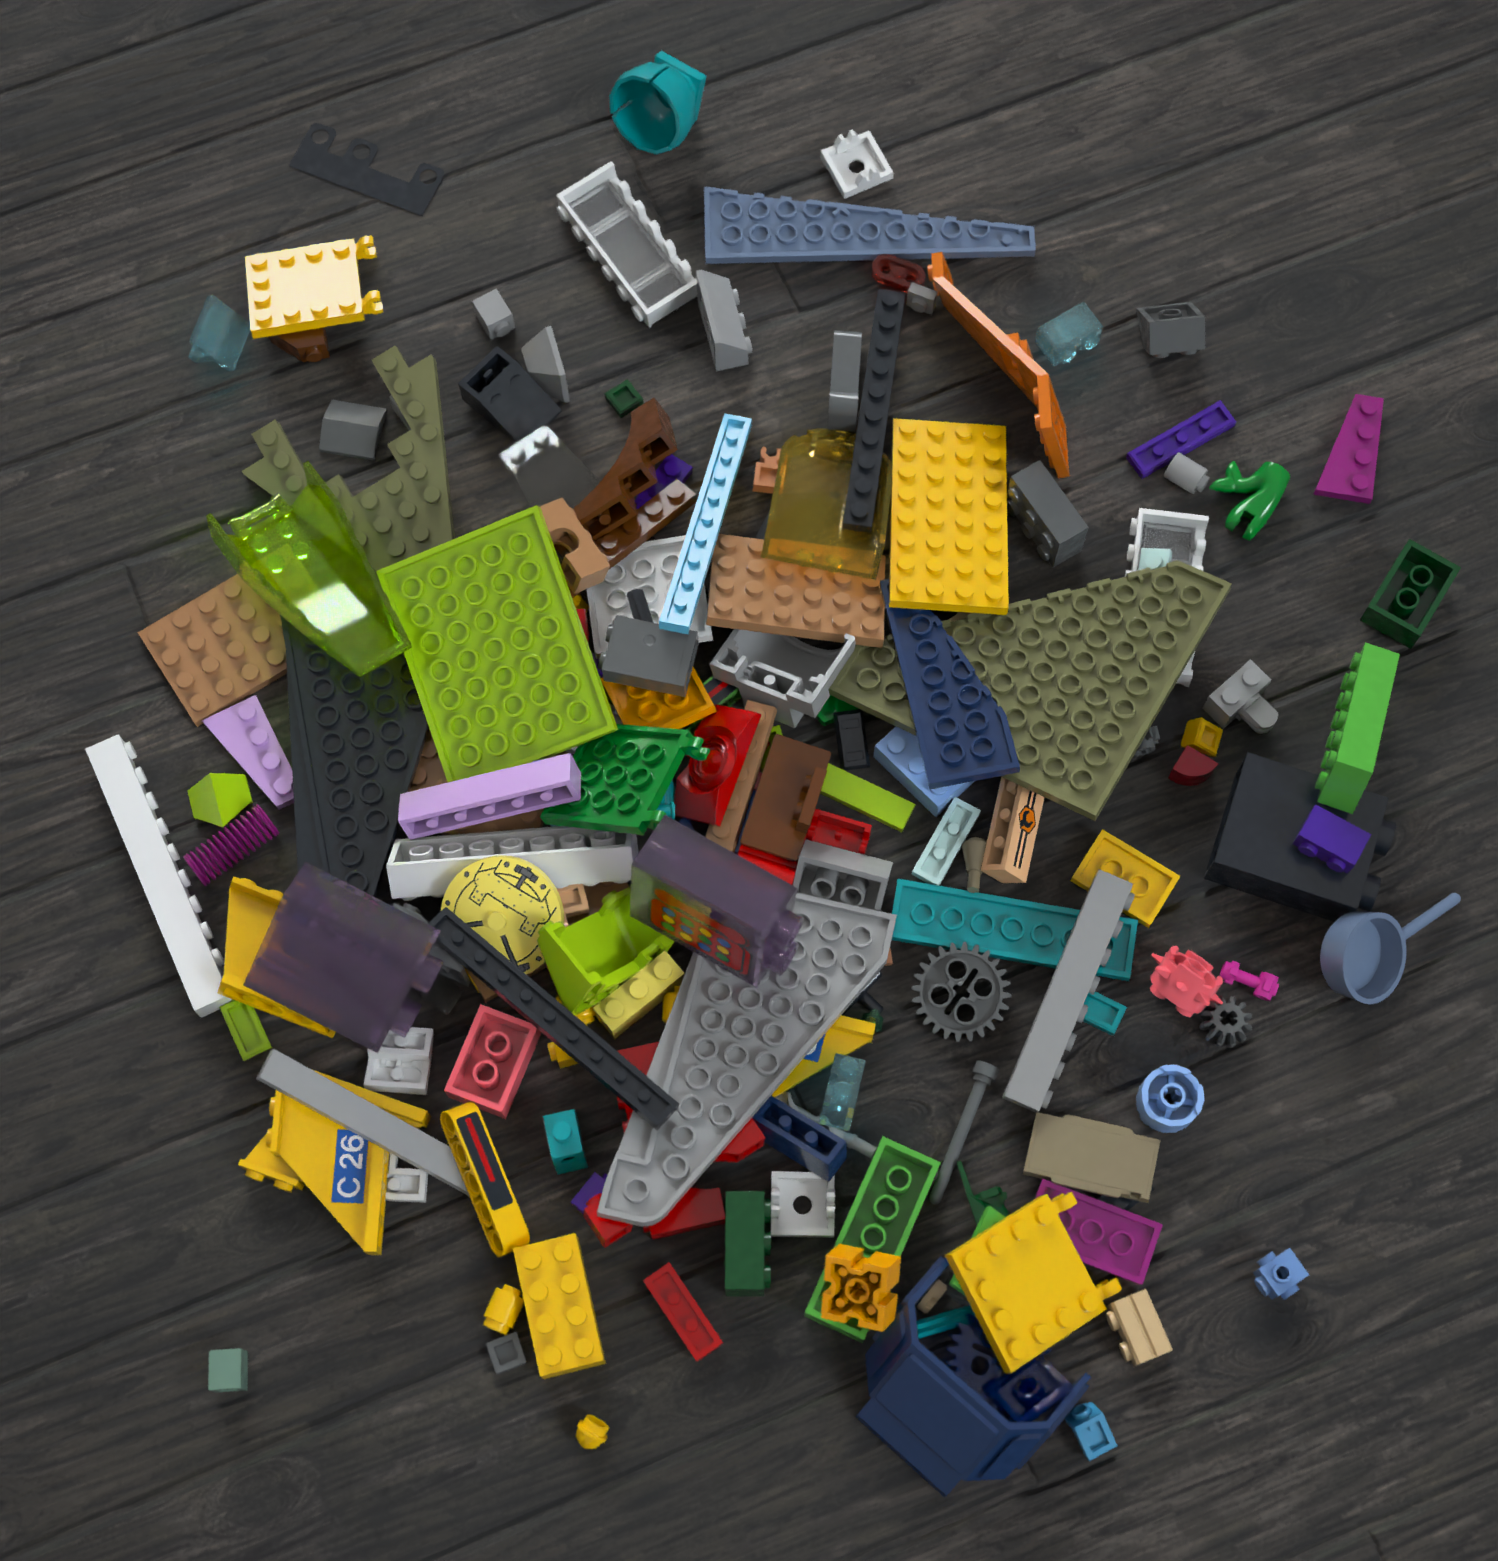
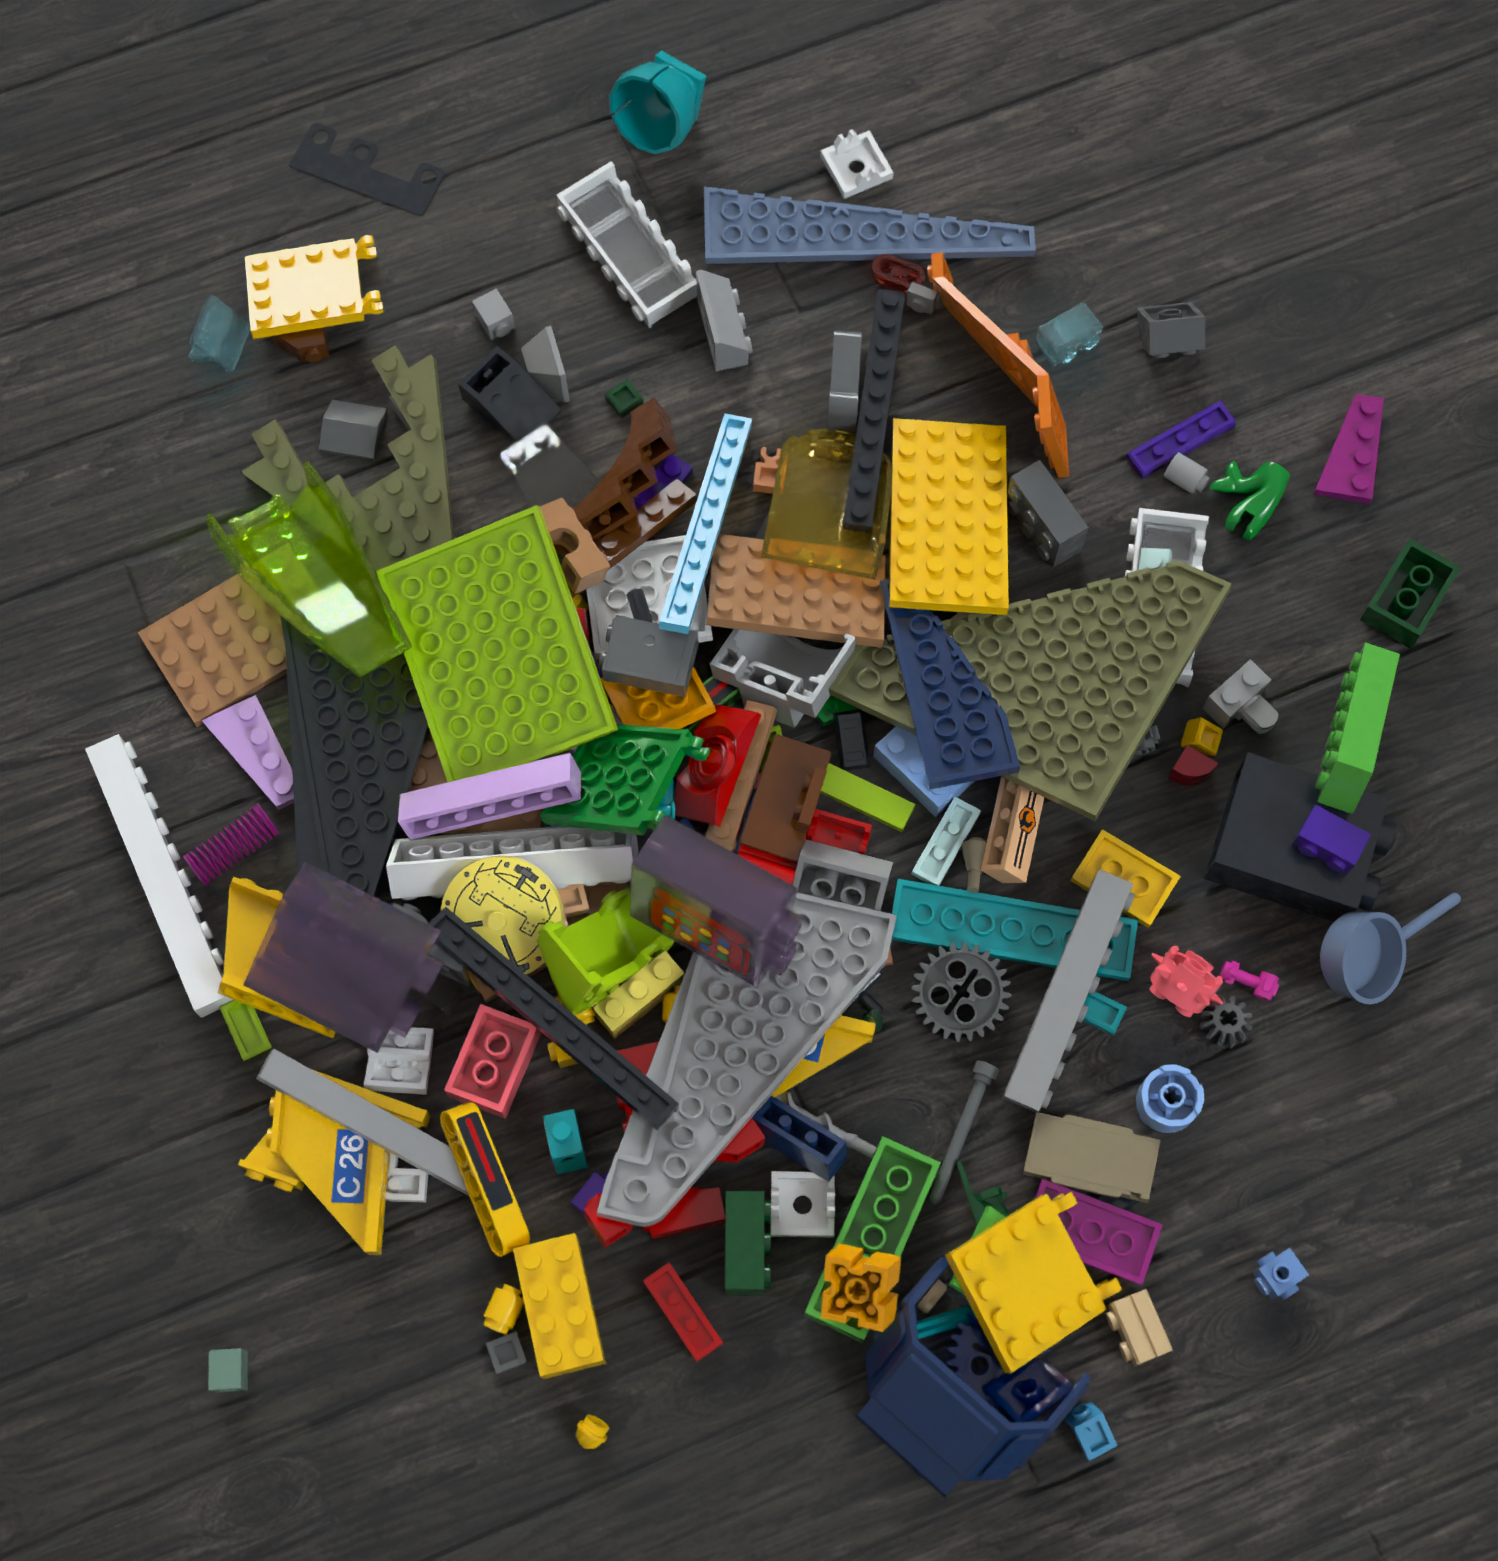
lime slope [187,773,253,827] -> none
clear light blue brick [819,1053,866,1131] -> none

